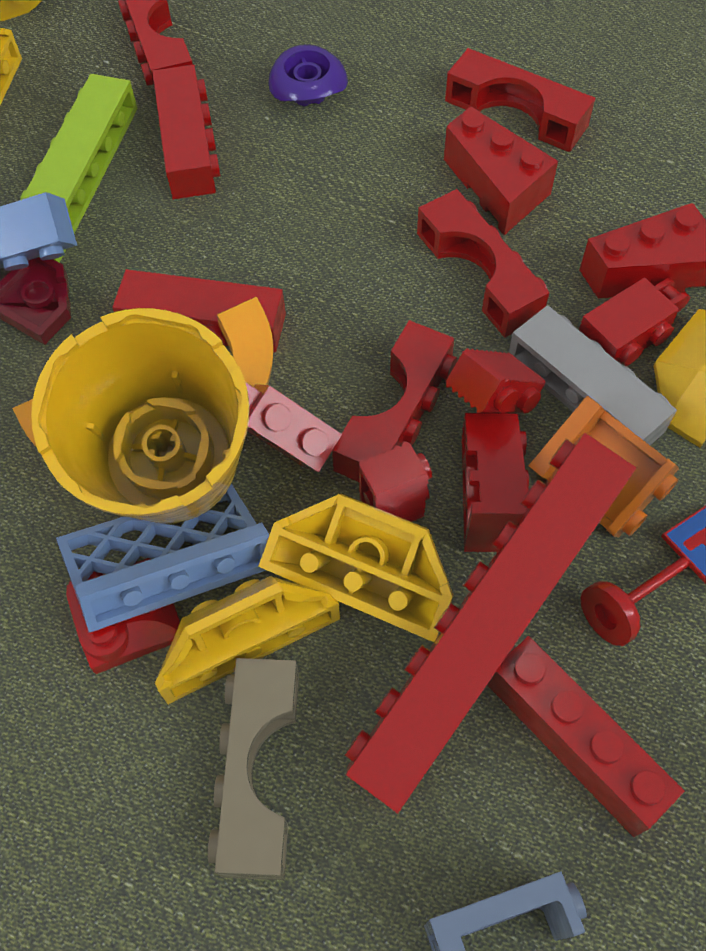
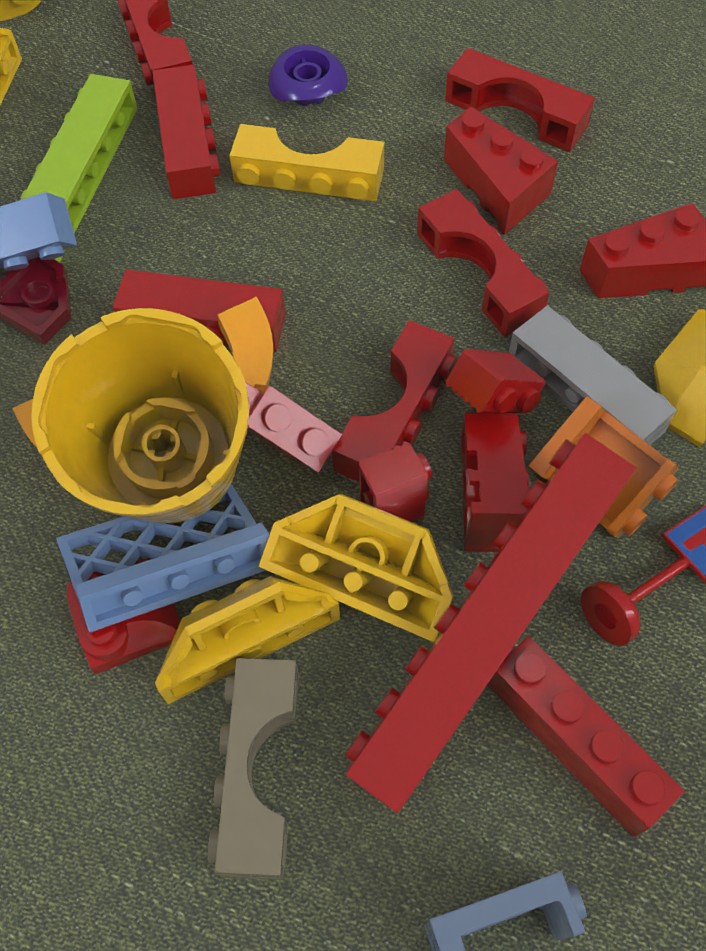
red brick [579,277,691,366] -> none
none -> yellow arch [229,124,384,201]

